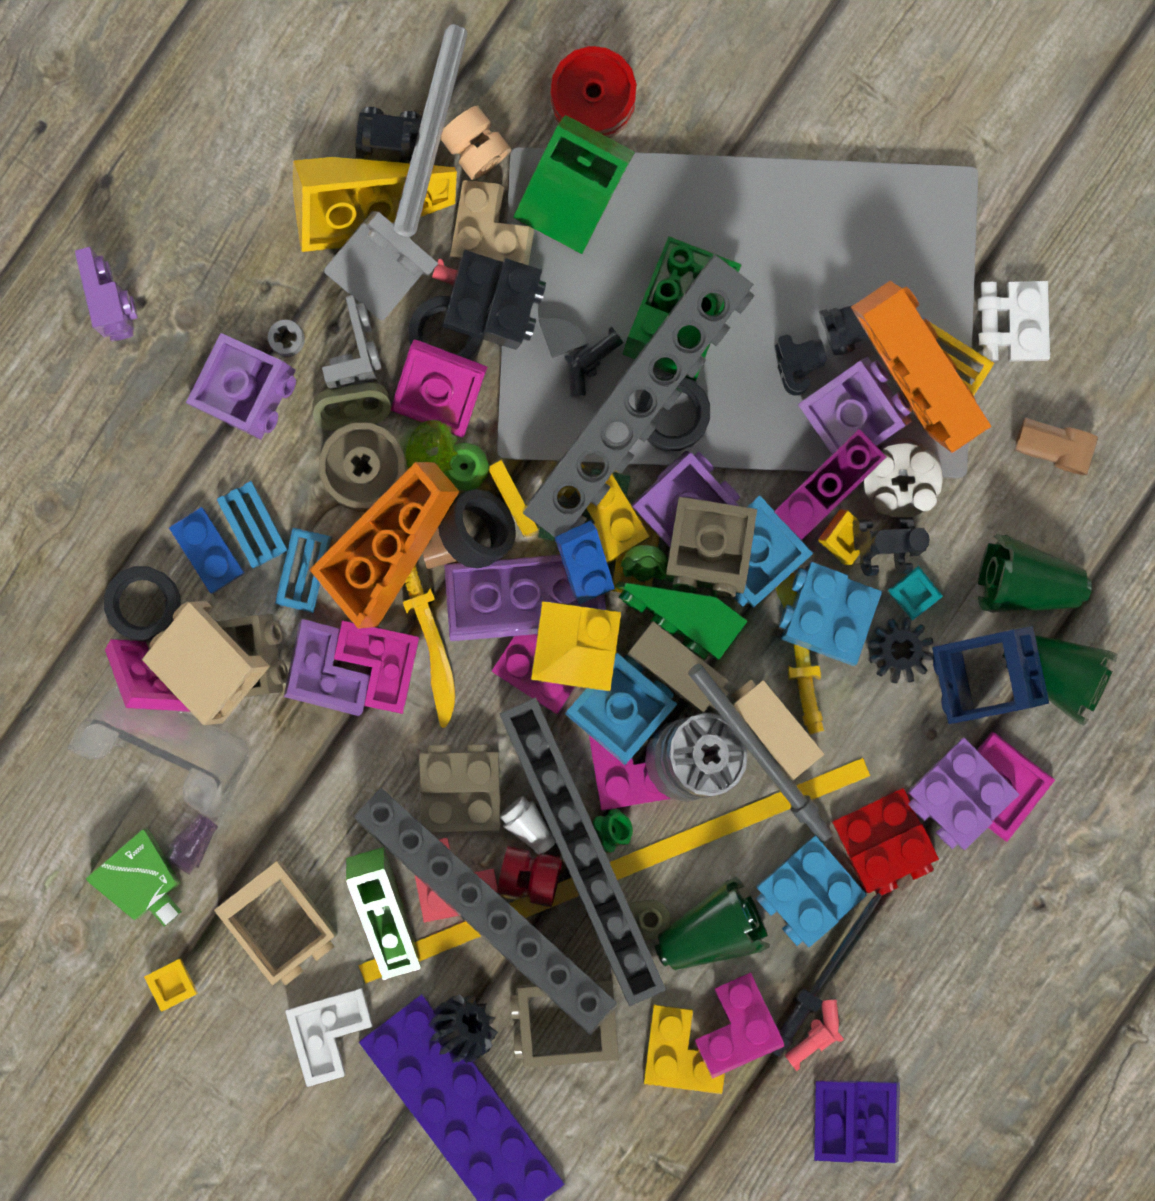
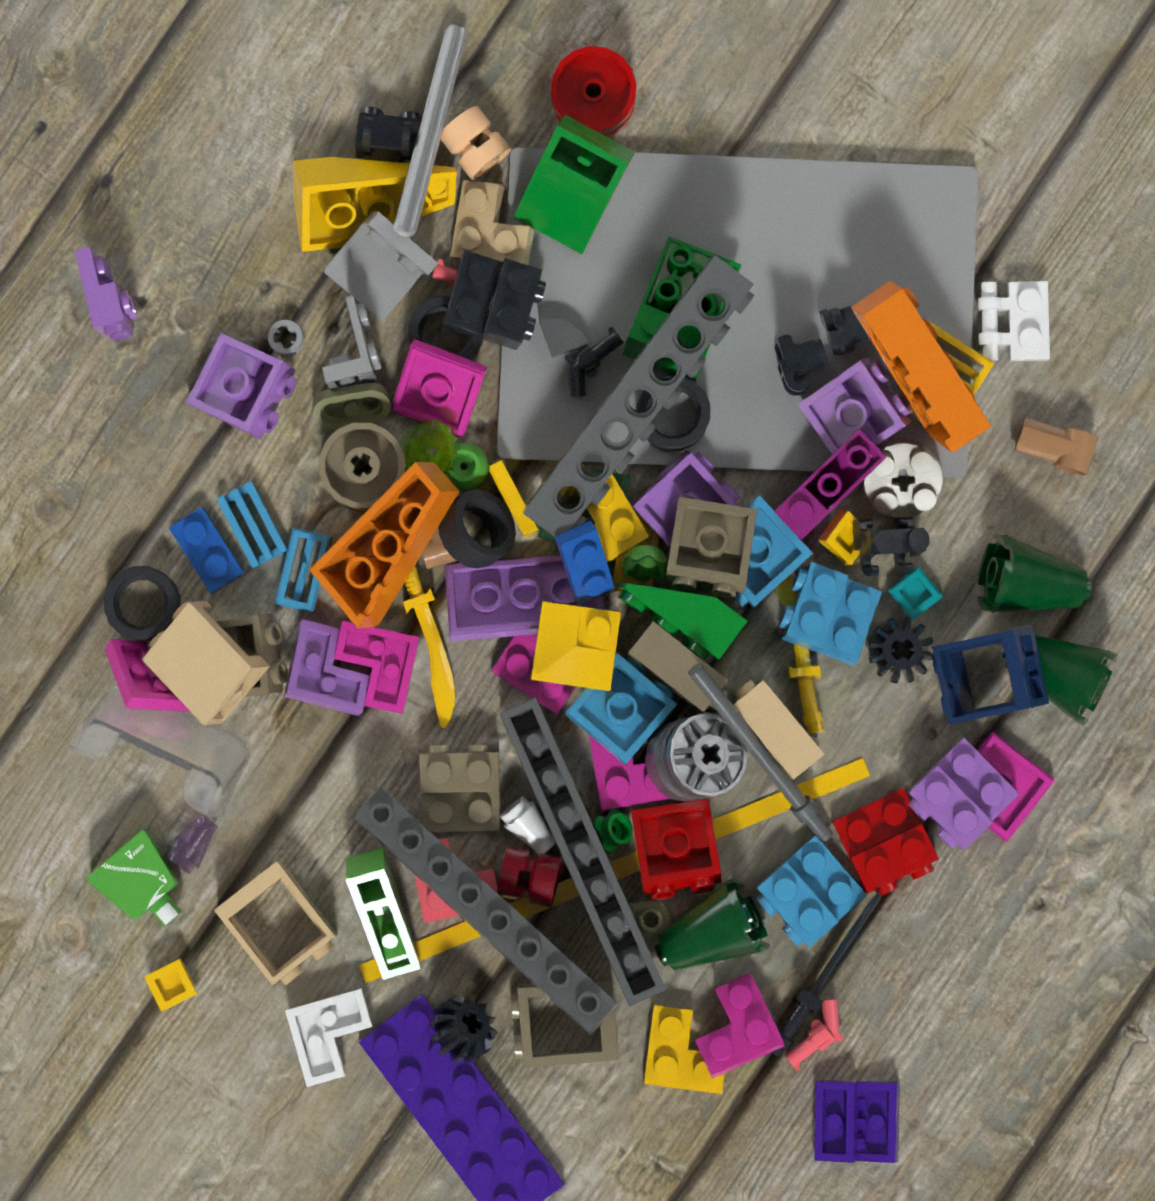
none -> red plate [631,799,722,899]

